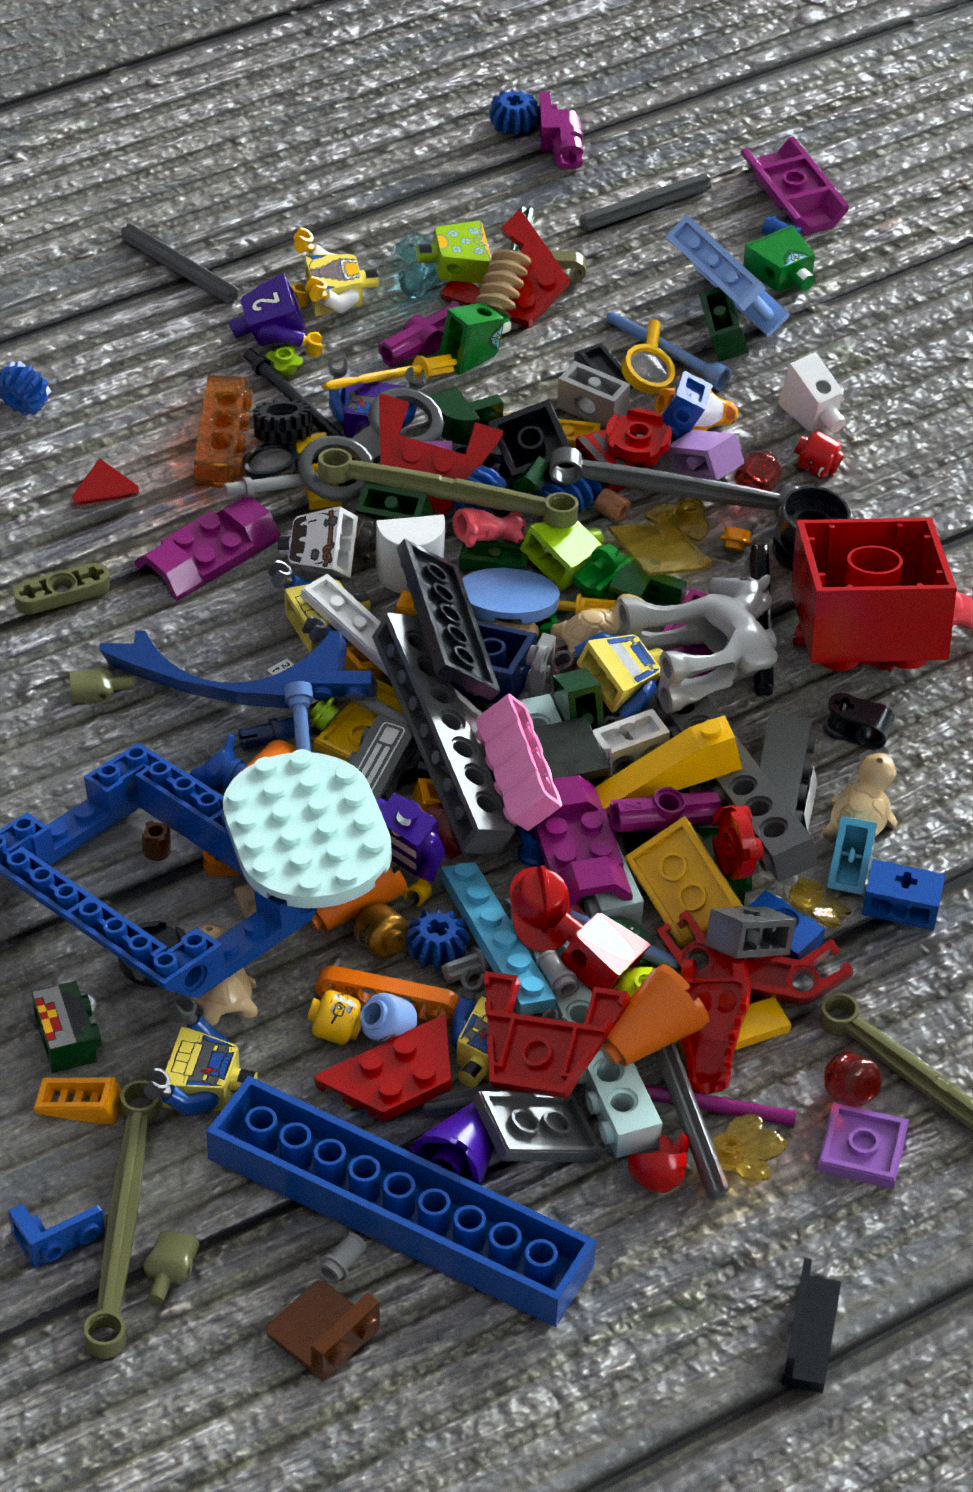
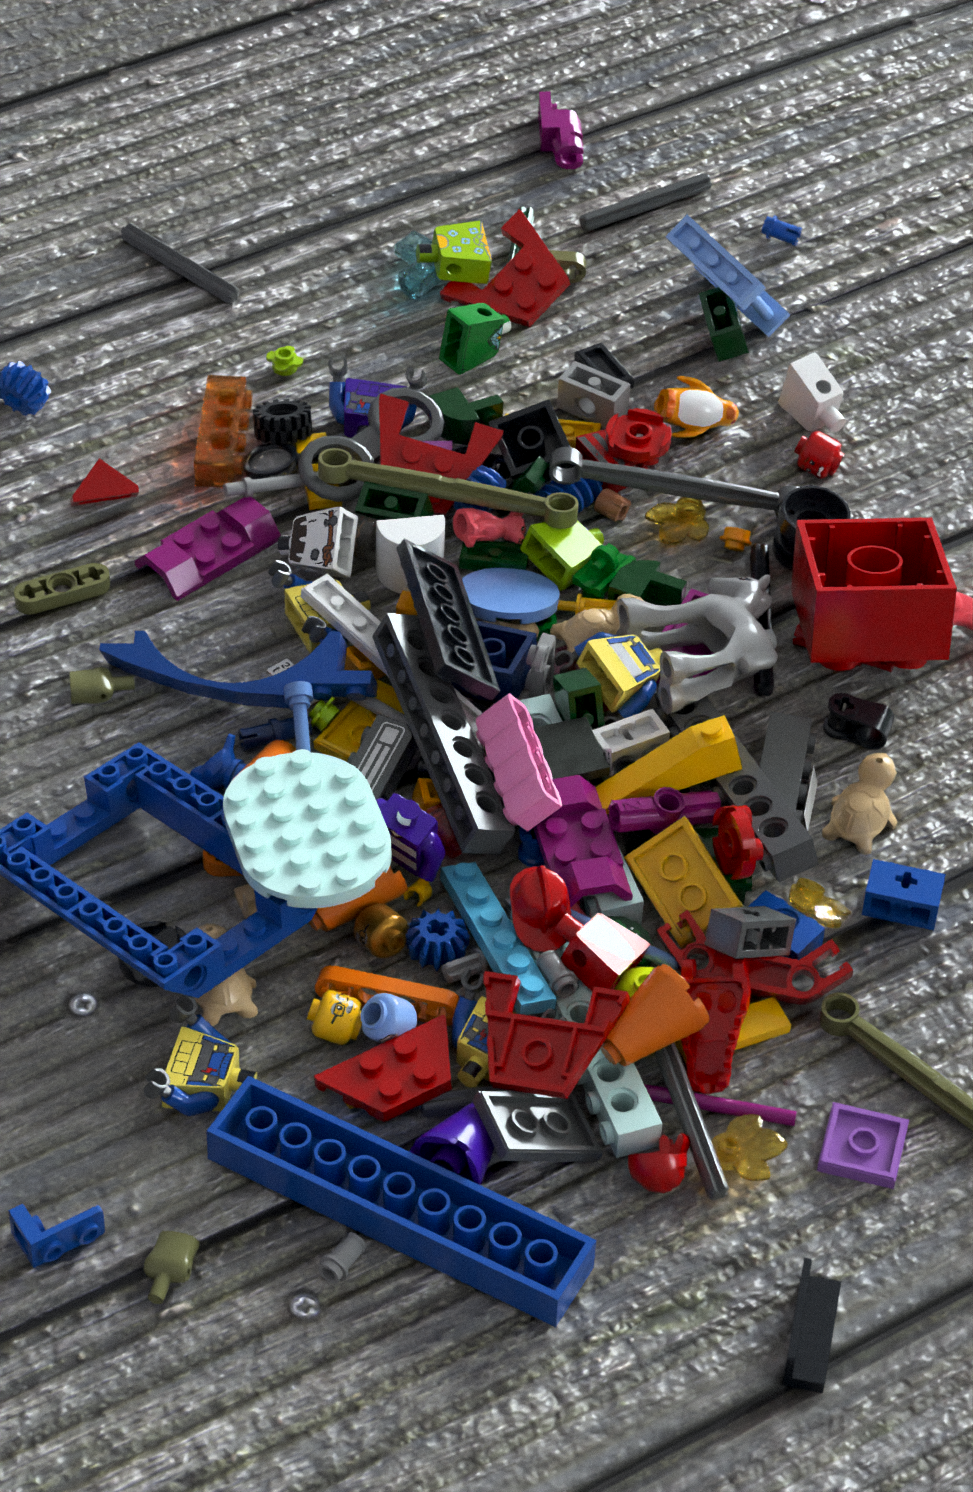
brick [31,981,102,1073] -> none
light orange slope [33,1077,121,1125] -> none
olive piece [83,1080,160,1359] -> none
reddish brown hose [142,820,172,861] -> none
dark purple torso [229,273,323,357] -> none
black bar [243,348,356,460] -> none
reddish brown bracket [266,1281,380,1381] -> none
torso [293,228,379,316] -> none
yellow piece [321,354,457,390] -> none
magenta piece [378,302,460,368] -> none
tan piece [475,249,532,319] -> none
blue gear [489,89,539,136] -> none
medium blue piece [606,312,731,391] -> none
clear yellow piece [608,514,712,575] -> none
yellow piece [621,319,676,394] -> none
blue bracket [661,371,712,443] -> none
lavender brick [667,430,745,481] -> none
clear red head [734,451,782,492] -> none
magenta piece [741,137,849,235] -> none
green torso [743,225,815,291] -> none
clear red head [824,1051,882,1107] -> none
medium azure slope [827,816,877,895] -> none

